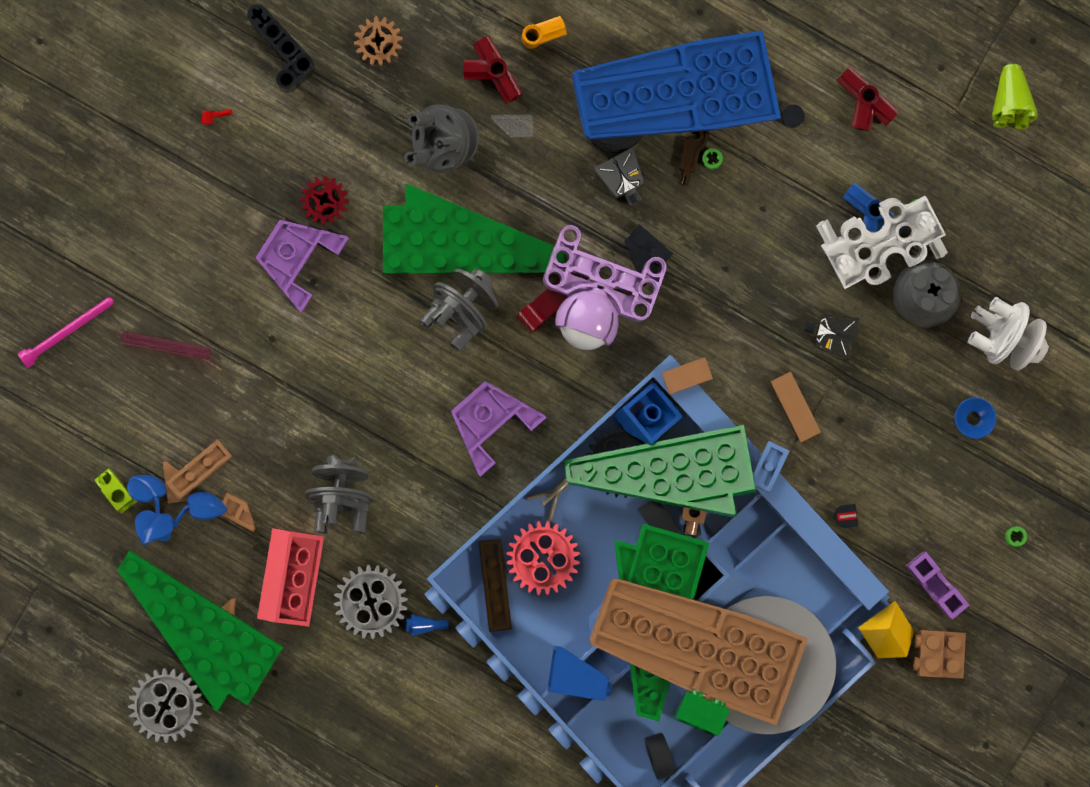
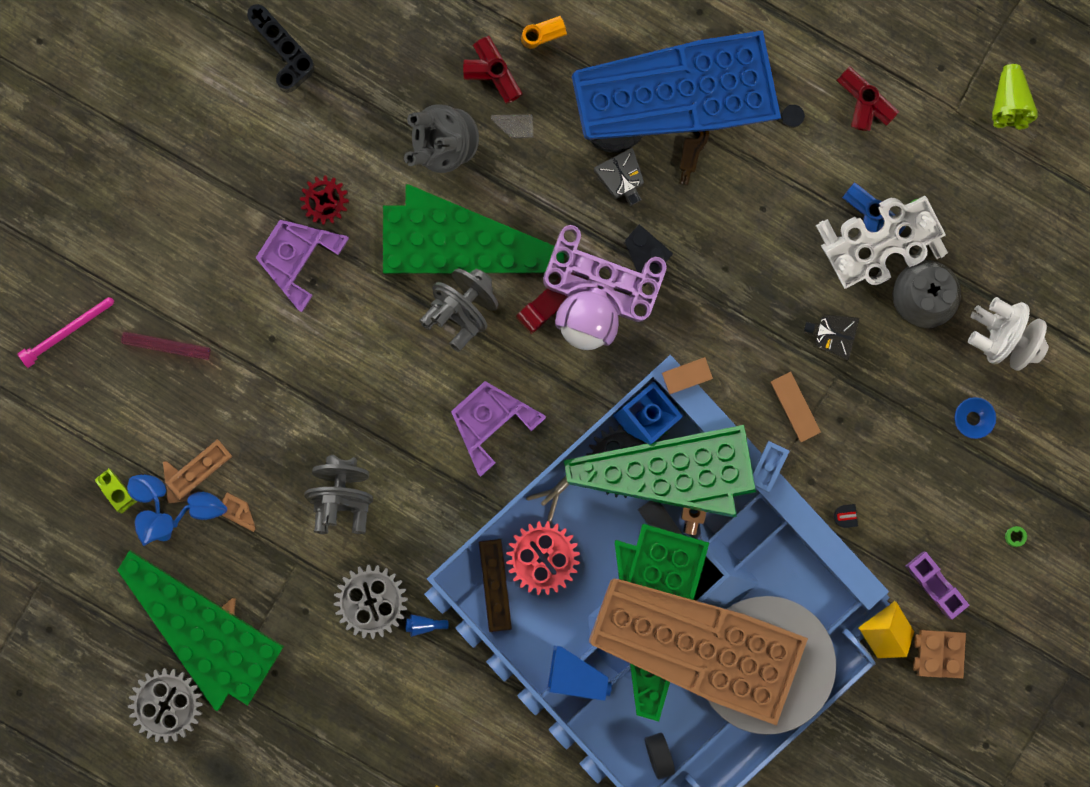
red hand [201,109,233,125] -> none
coral slope [257,528,324,627] -> none
medium nougat gear [354,16,403,67] -> none
green slope [671,690,730,736] -> none
bright green bush [702,148,723,170] -> none

